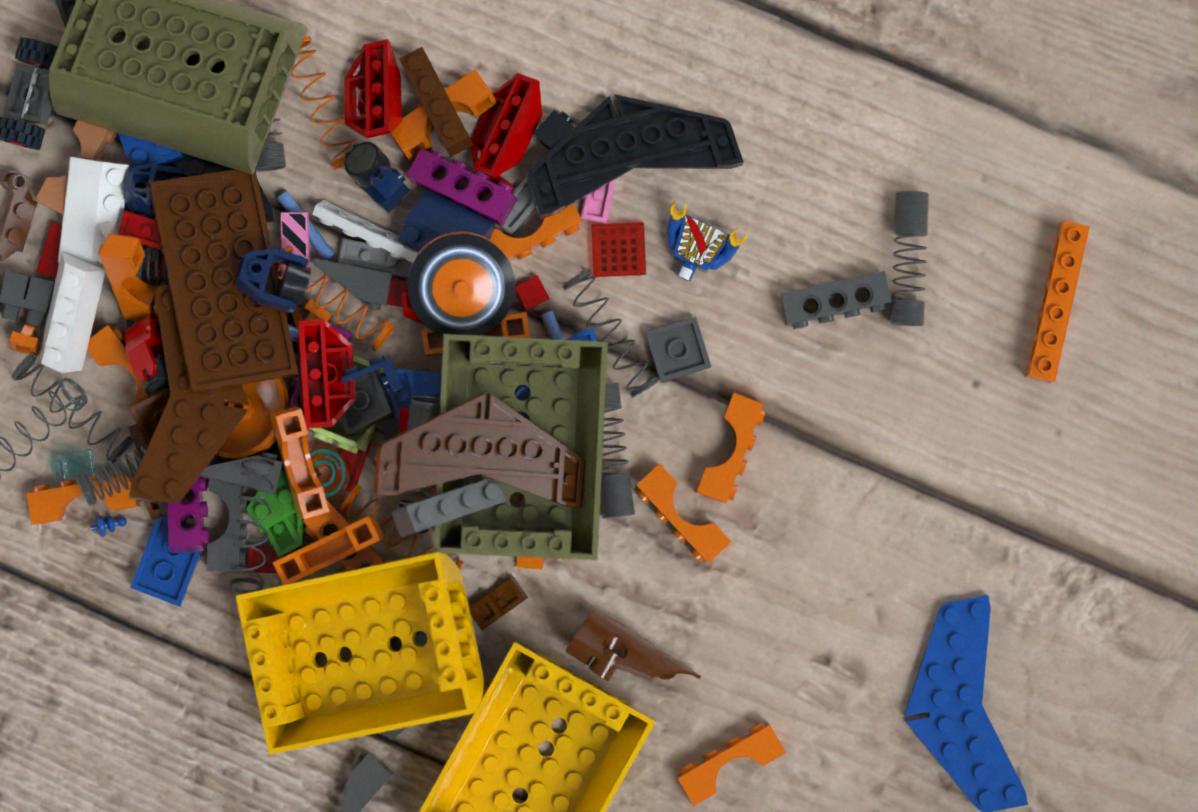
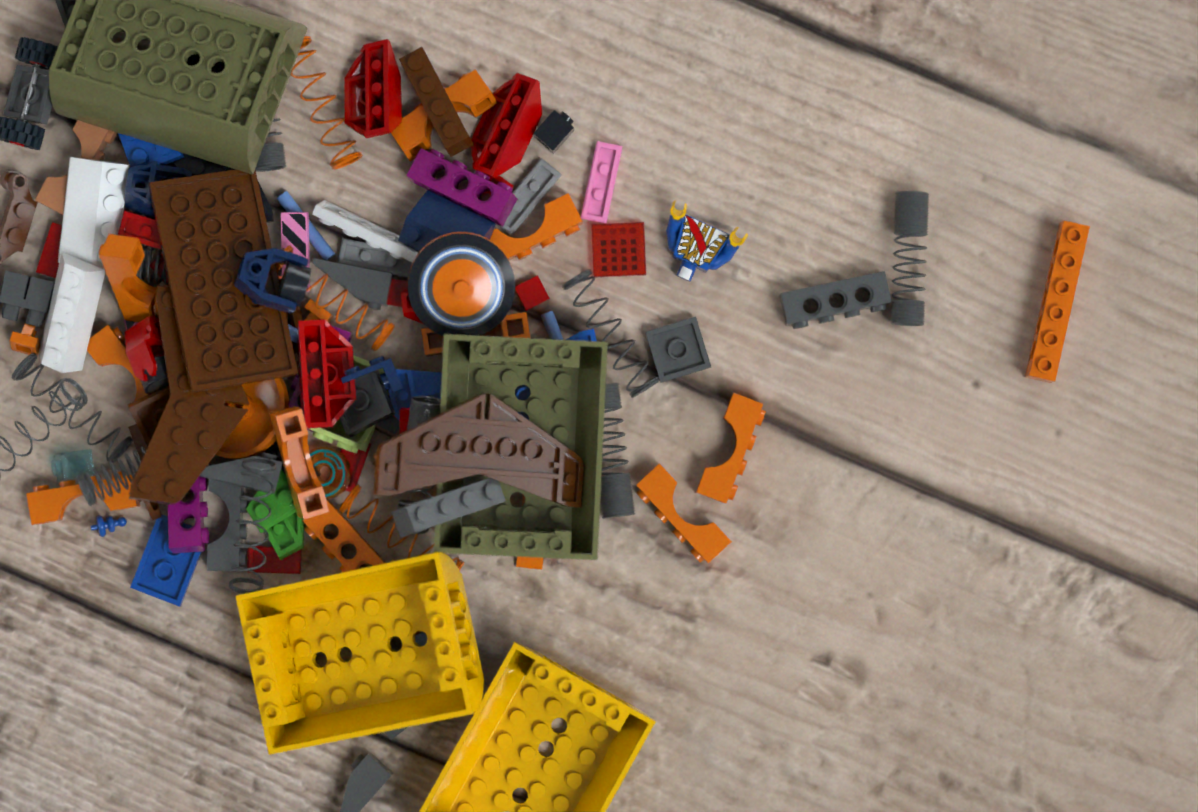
orange arch [273,514,385,585] -> none
piece [344,142,410,213] -> none
reddish brown slope [469,576,528,631] -> none
black wing [528,94,744,219] -> none
reddish brown panel [565,607,701,681] -> none
orange arch [677,722,786,806] -> none
blue wing [904,595,1028,812] -> none

